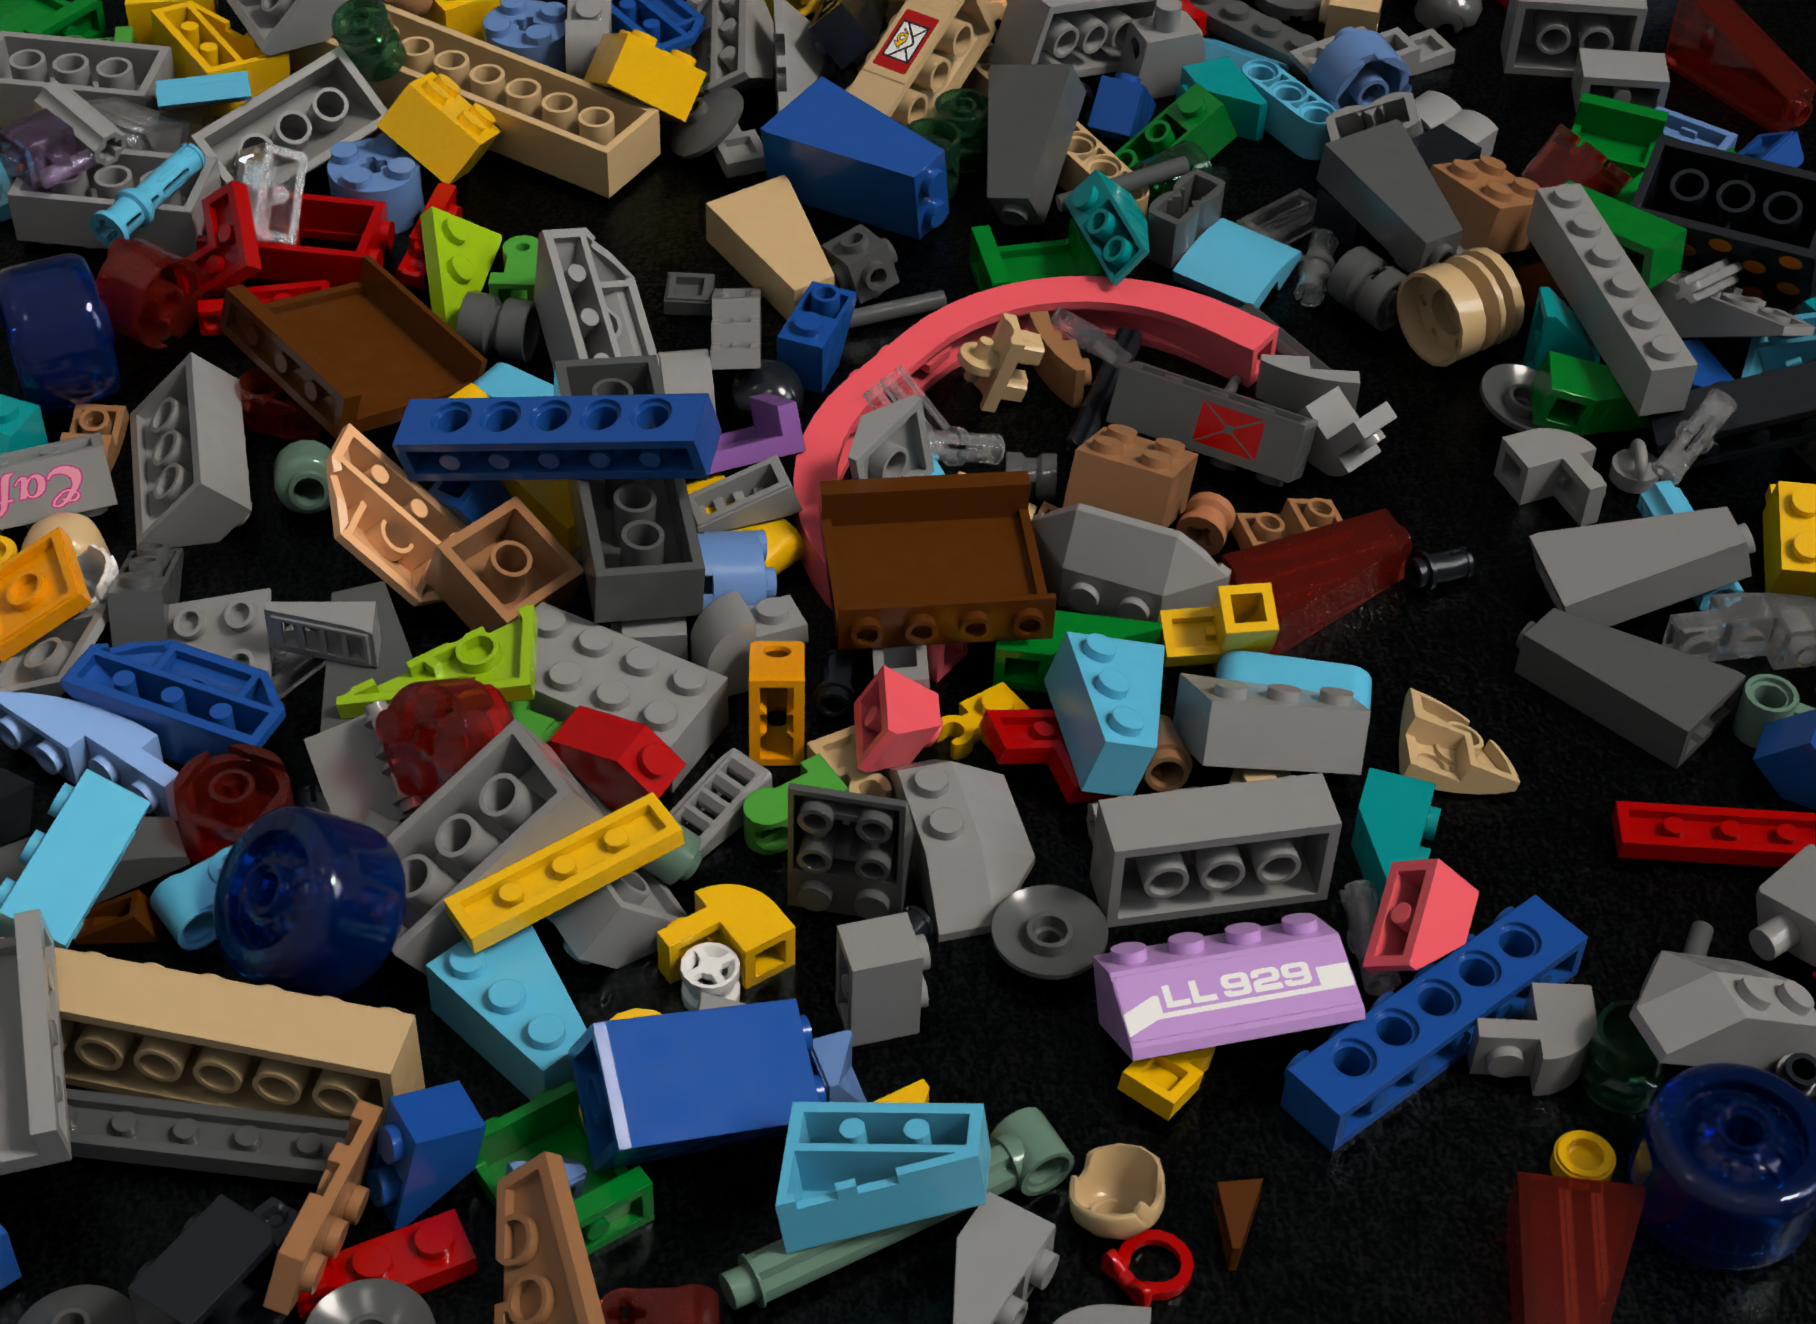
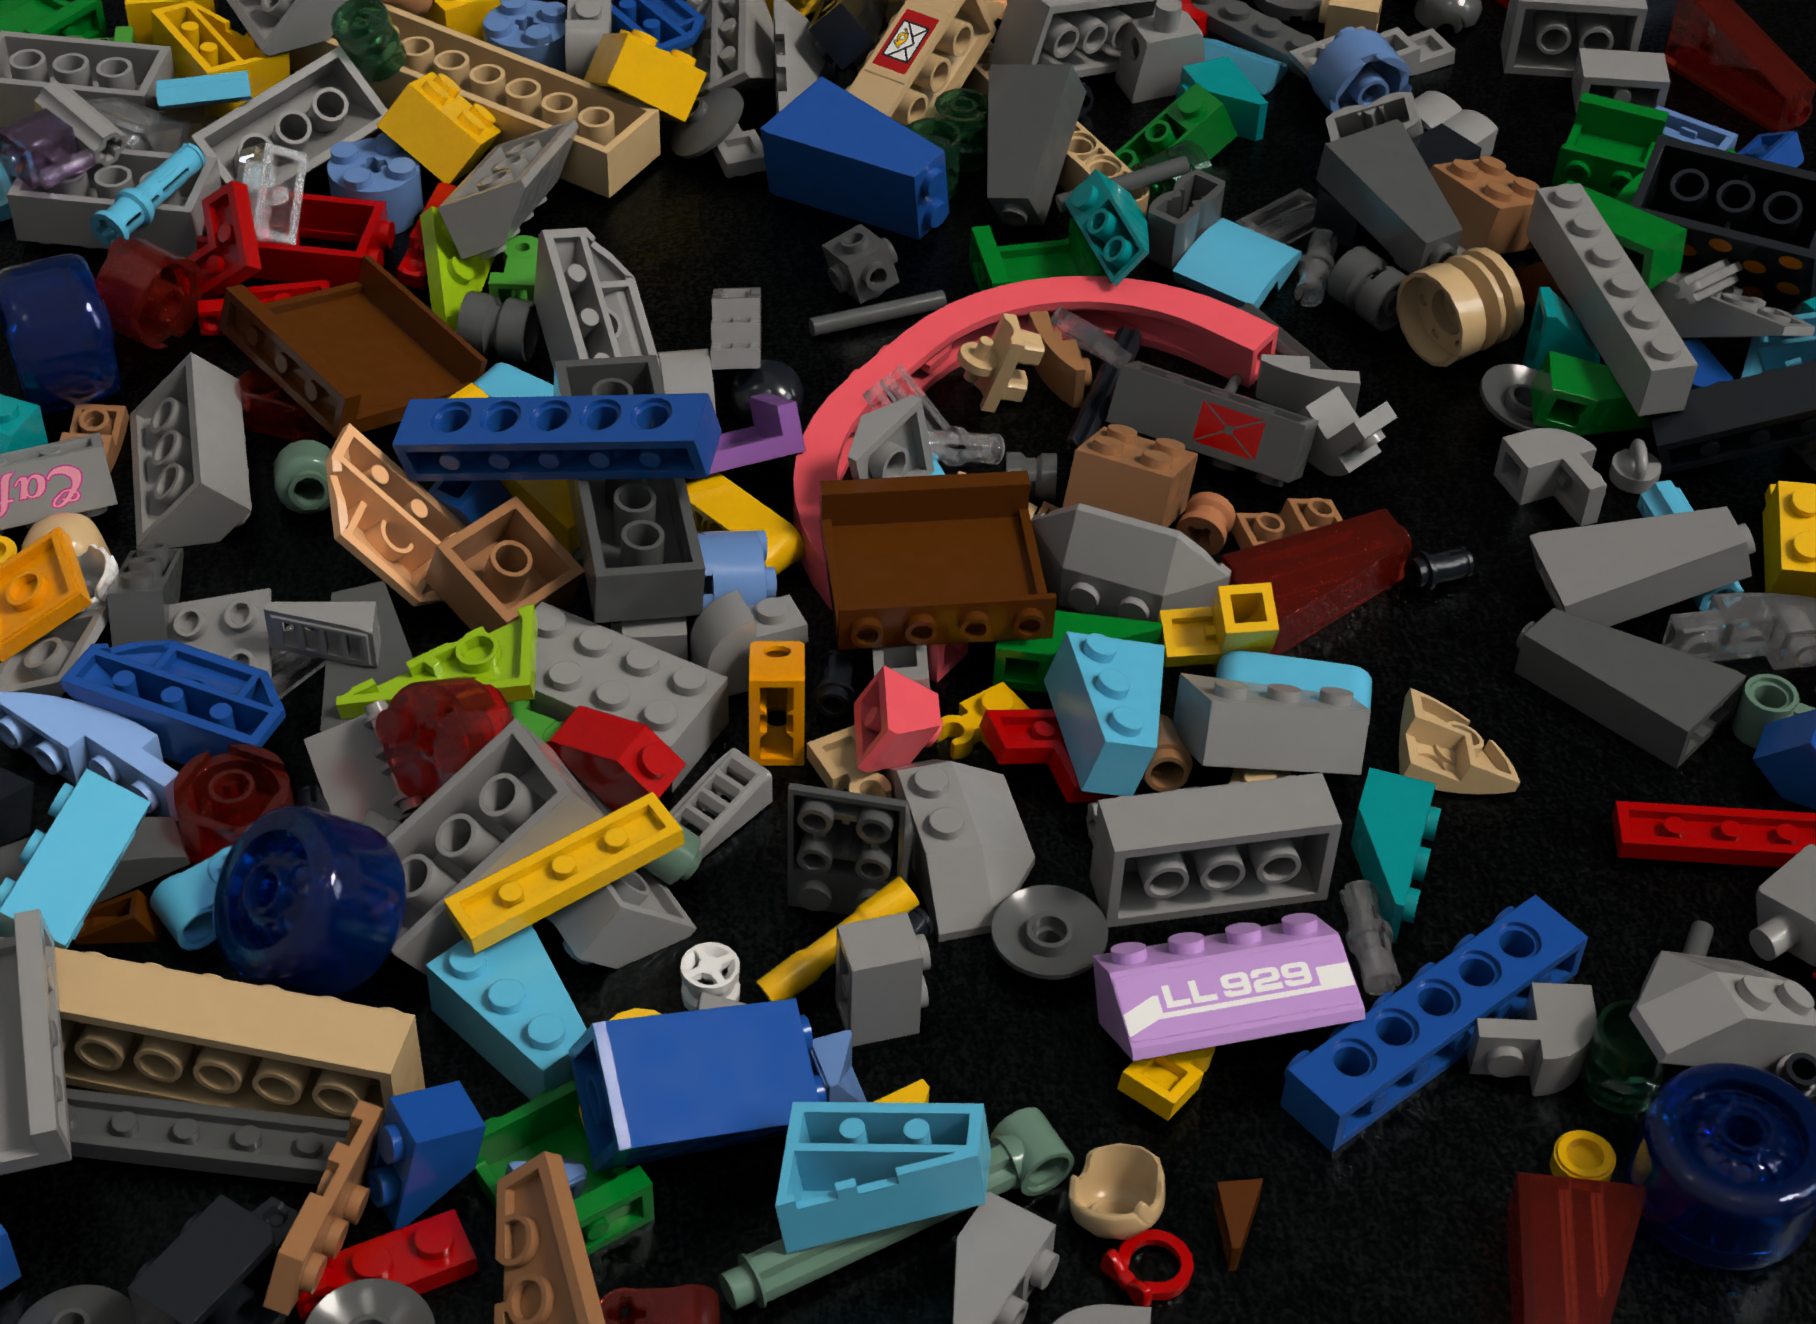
yellow brick [657,884,795,990] -> none
dark grey tile [664,272,715,317] -> none
light grey slope [689,455,803,533] -> none
tan slope [706,175,835,320] -> none
bright green leg [743,753,849,855] -> none
blue slope [777,281,857,394] -> none
blue slope [1088,72,1156,143] -> none
medium azure beam [1241,59,1336,160] -> none
coral slope [1362,858,1479,972] -> none
clear red brick [1521,123,1632,199] -> none
clear pin [1651,388,1737,485] -> none
none -> light grey slope [438,119,579,259]
none -> yellow piece [756,876,920,1001]

